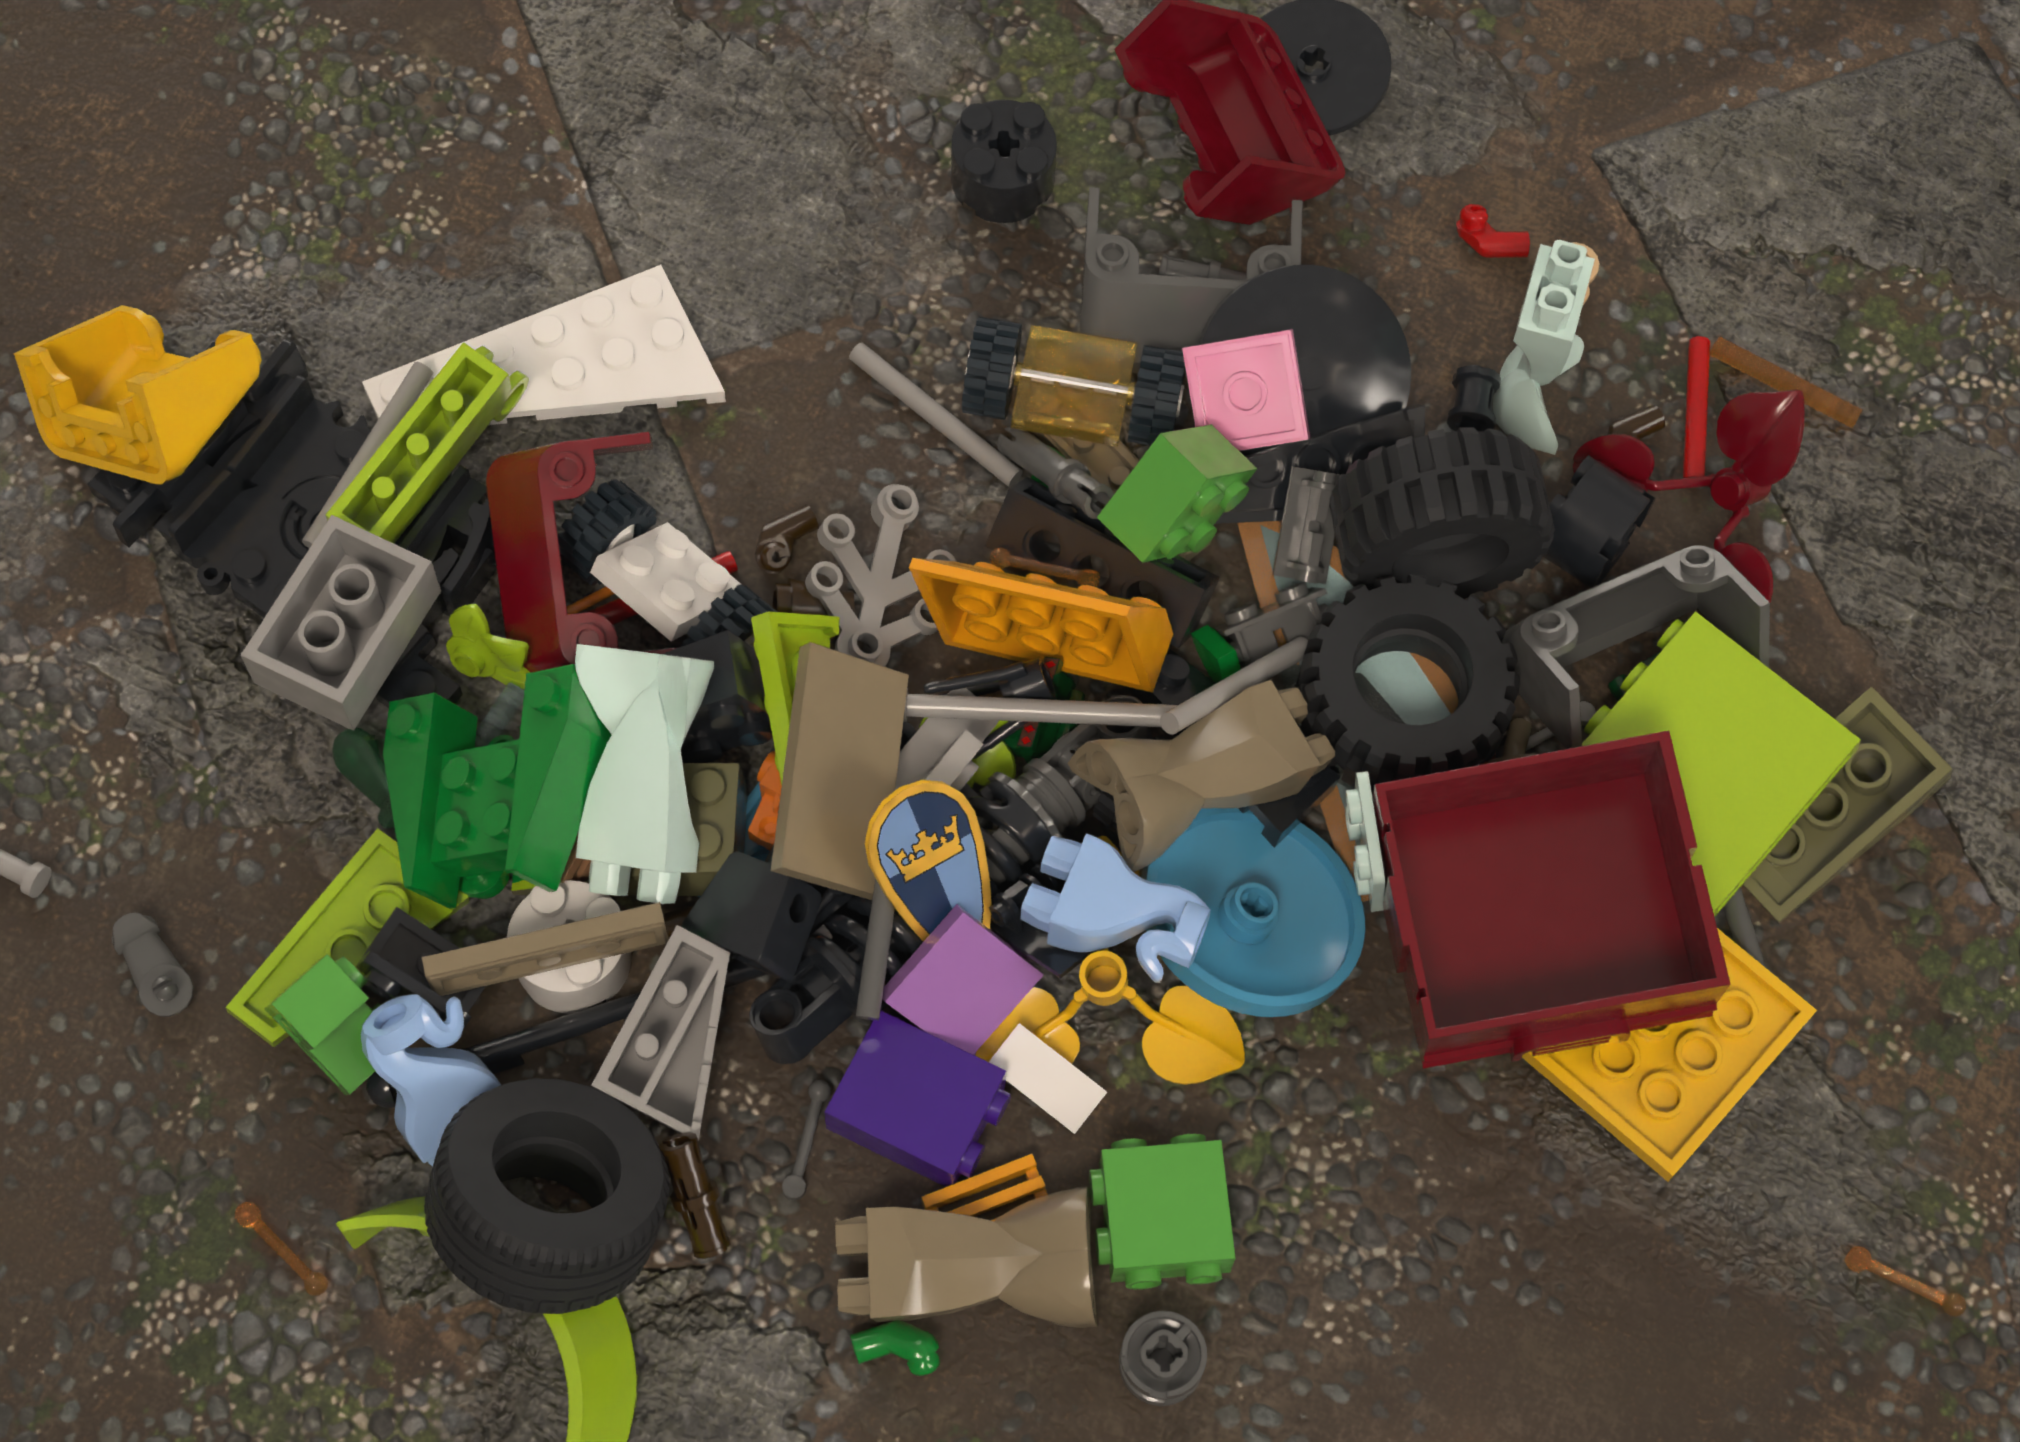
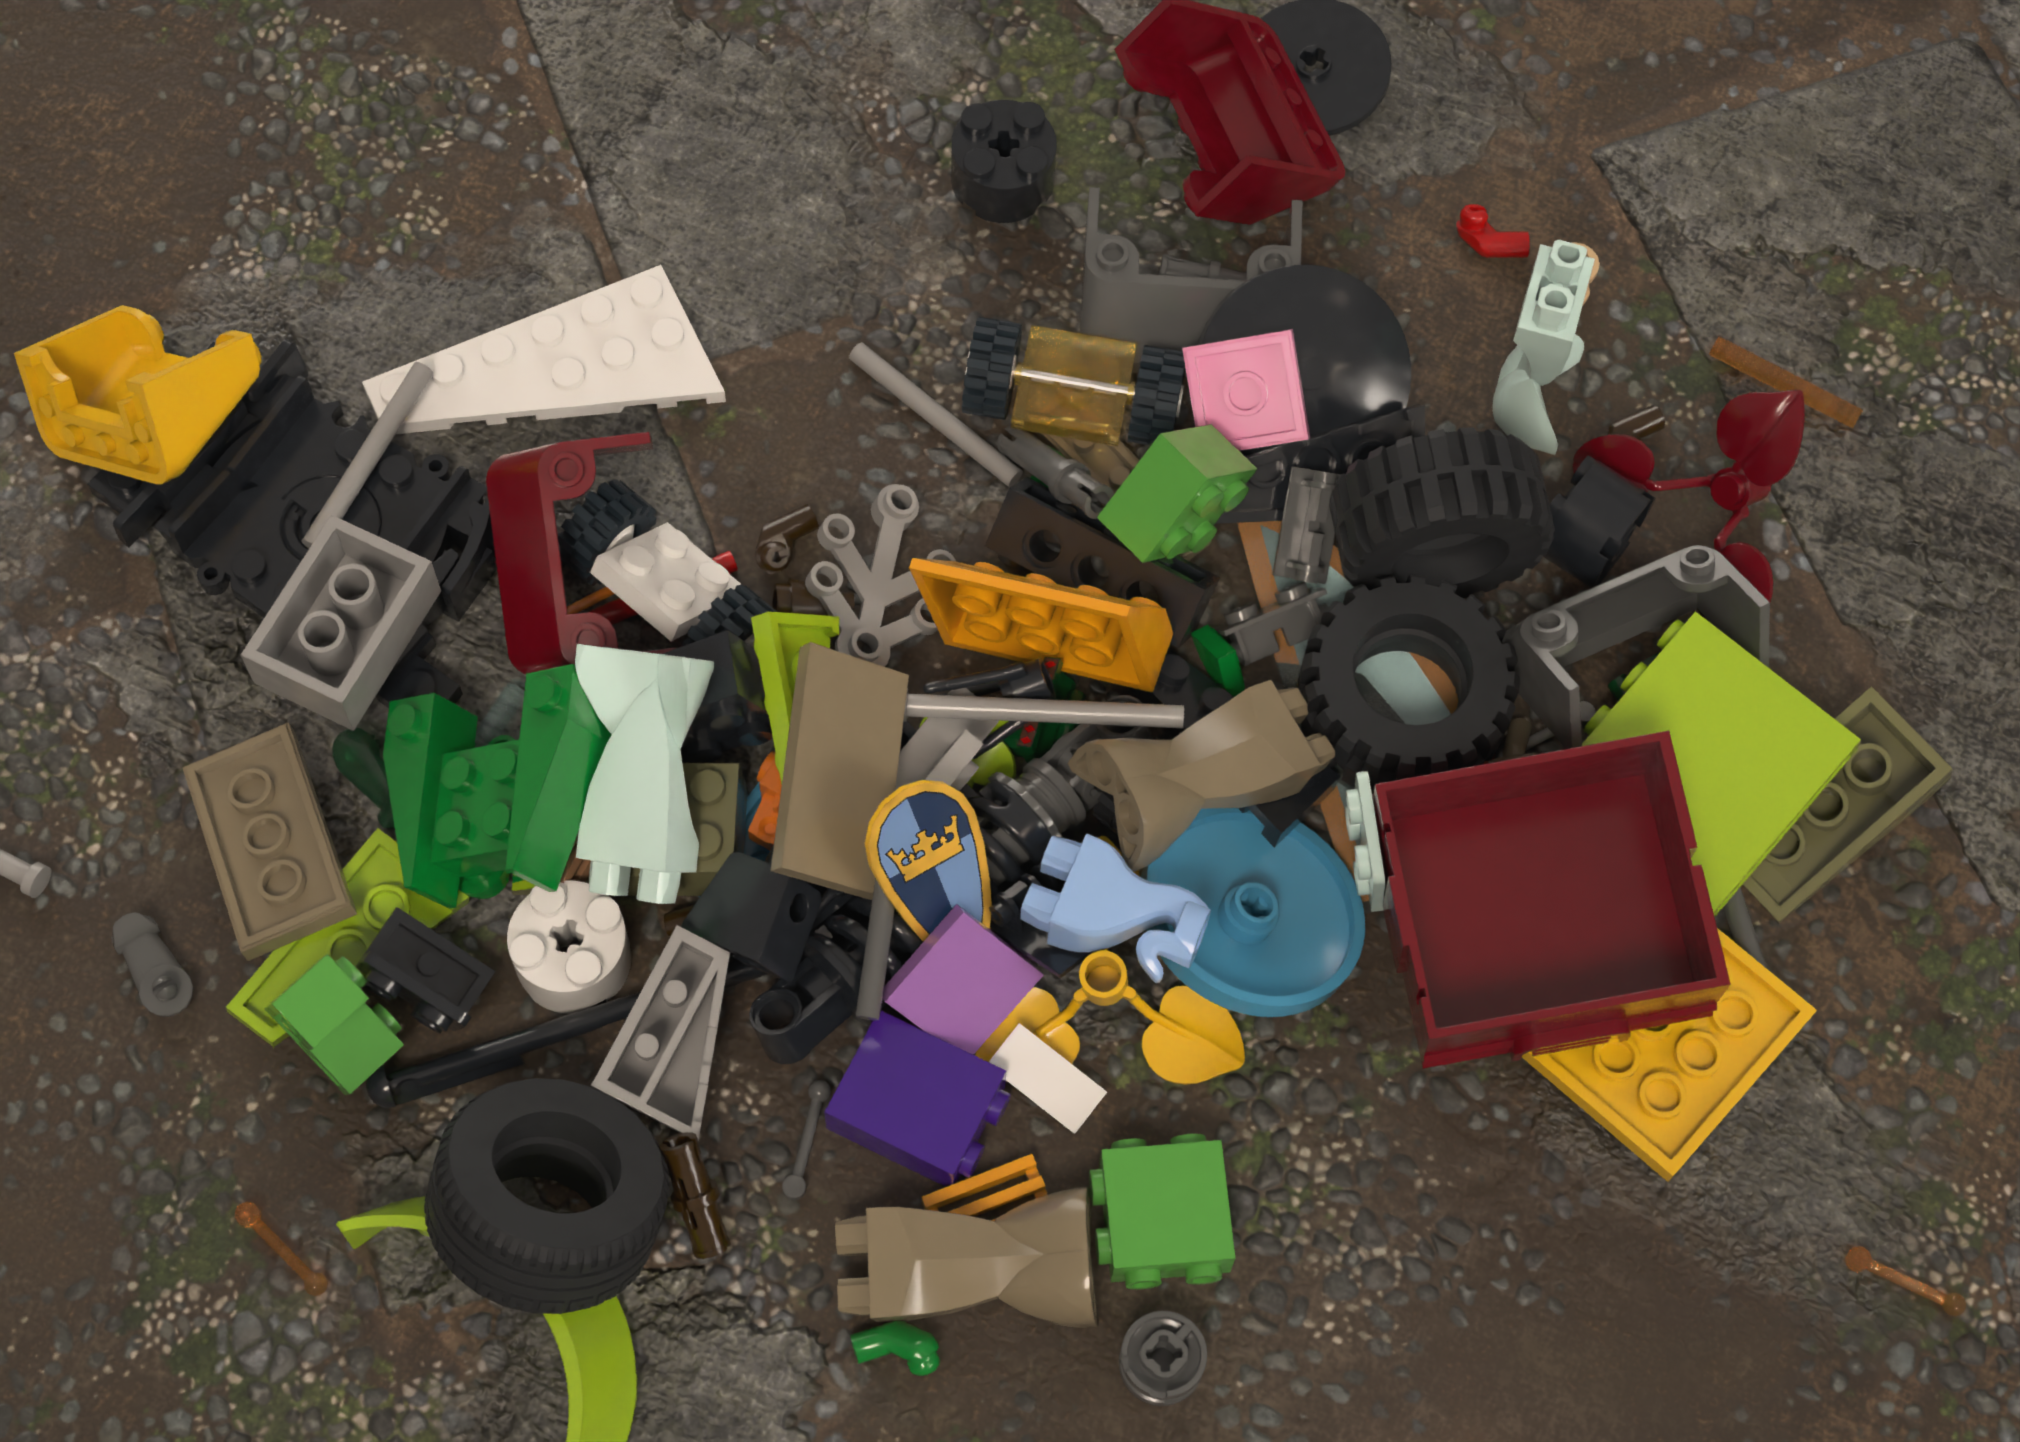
lime hinge [325,342,529,544] -> none
light blue hips [361,994,501,1166] -> none
dark tan tile [422,902,669,996] -> none
lime plate [446,604,531,689] -> none
clear orange hinge [989,548,1100,587] -> none
light grey bar [1160,636,1308,734] -> none
black bush [1447,365,1501,432] -> none
red bar [1683,336,1710,478] -> none
none -> dark tan tile [182,722,357,961]

